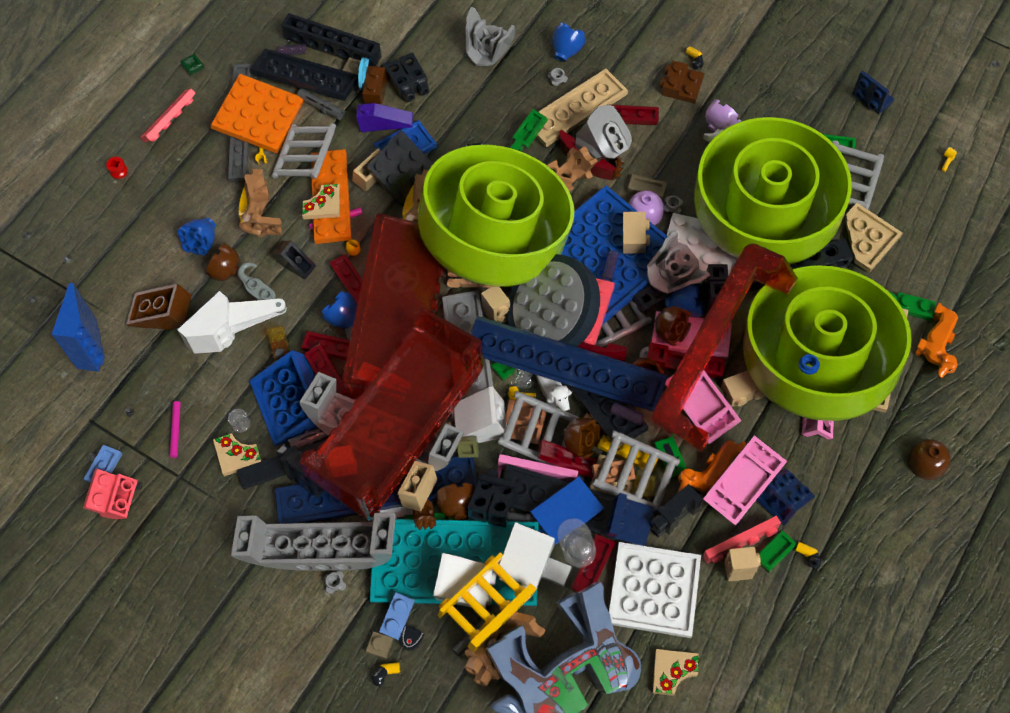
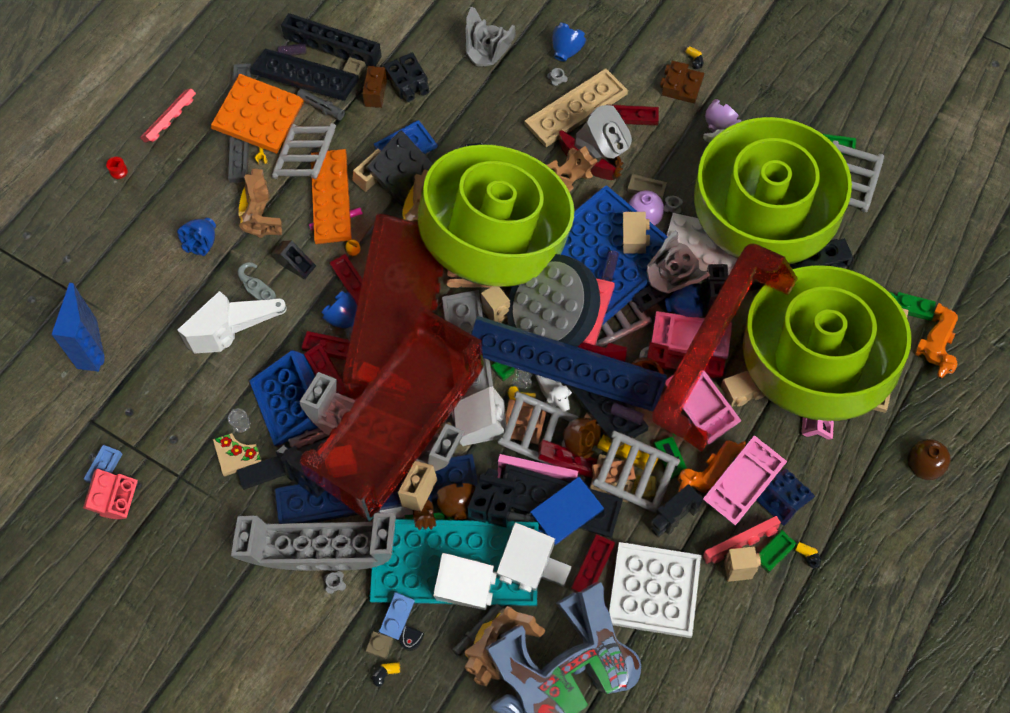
reddish brown slope [126,284,192,330] -> none
dark pink bar [170,401,181,458] -> none
dark green tile [180,53,204,76] -> none
reddish brown cylinder [206,243,240,281] -> none
leg [266,326,290,362] -> none
tan tile [302,184,340,219] -> none
dark purple slope [357,103,413,132] -> none
medium azure wheel [358,58,369,91] -> none
yellow fence [437,552,537,653] -> none
olive plate [457,436,479,458] -> none
green plate [510,109,548,152] -> none
clear piece [557,518,596,568] -> none
dark blue bracket [605,493,654,546] -> none
tan tile [653,649,699,696] -> none
reddish brown cylinder [655,306,692,346] -> none
blue plate [798,354,820,375] -> none
tan plate [845,203,903,273] -> none
dark blue bracket [852,71,894,114] -> none
yellow hand [941,147,957,172] -> none

